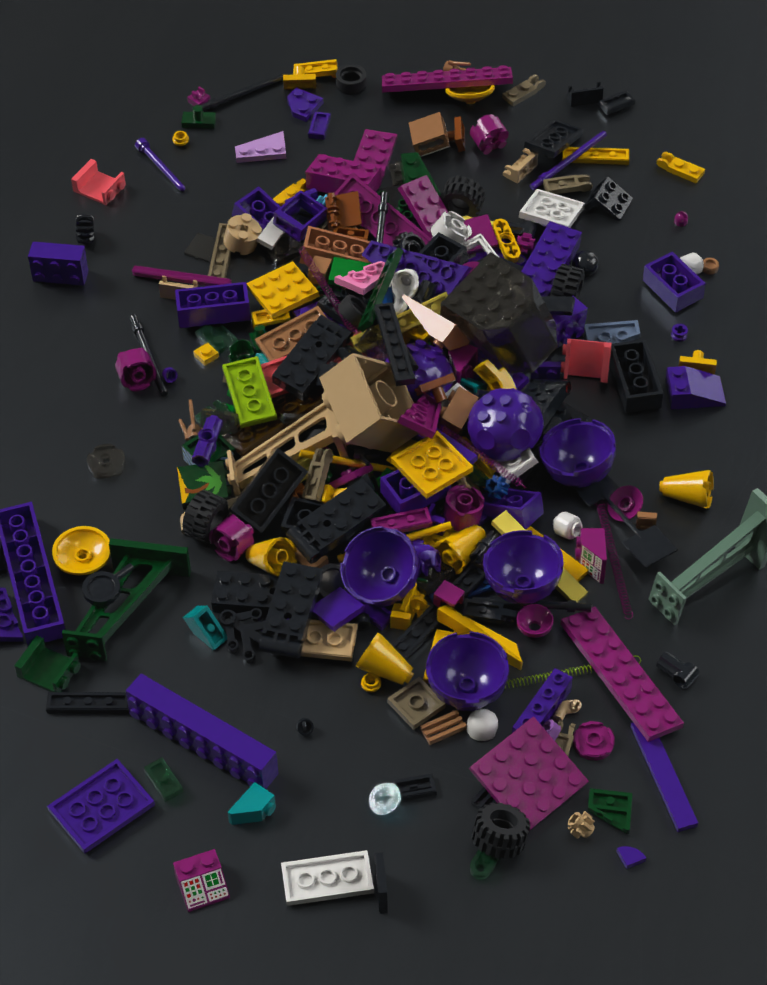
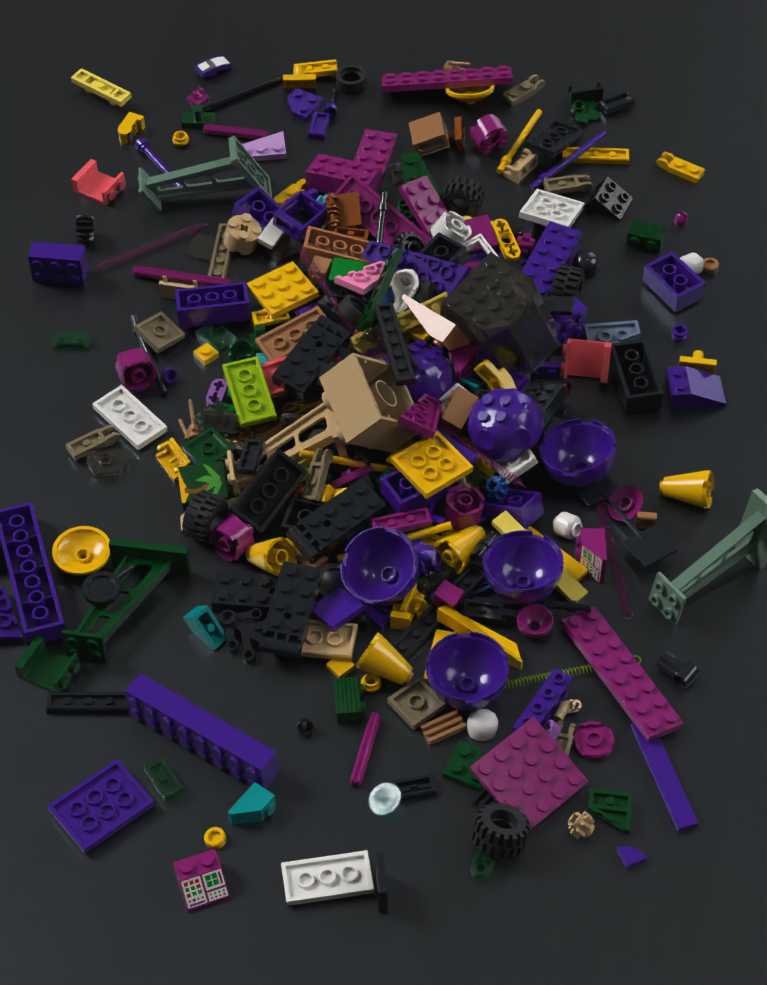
dark purple piece [192,415,223,467] -> none
dark orange tile [414,373,456,403] -> none
none -> clear green plate [52,331,90,349]
none -> dark tan hinge [66,424,121,461]
none -> light yellow hinge [71,68,132,107]
none -> magenta piece [90,223,208,272]
none -> white plate [92,385,168,450]
none -> yellow leg [118,112,145,144]
none -> dark tan plate [134,311,185,354]
none -> sand green piece [138,136,272,212]
none -> yellow hinge [156,437,191,482]
none -> slope [194,56,232,77]
none -> magenta axle [203,124,268,139]
none -> yellow tile [204,827,226,849]
none -> medium lavender beam [206,379,228,411]
none -> black plate [236,439,266,475]
none -> dark purple hinge [324,88,338,117]
none -> yellow tile [326,659,355,678]
none -> dark green brick [334,676,366,723]
none -> magenta axle [350,712,381,787]
none -> dark green plate [442,740,484,792]
none -> yellow bar [496,109,542,174]
none -> dark green plate [570,100,601,124]
none -> dark green brick [626,219,666,251]

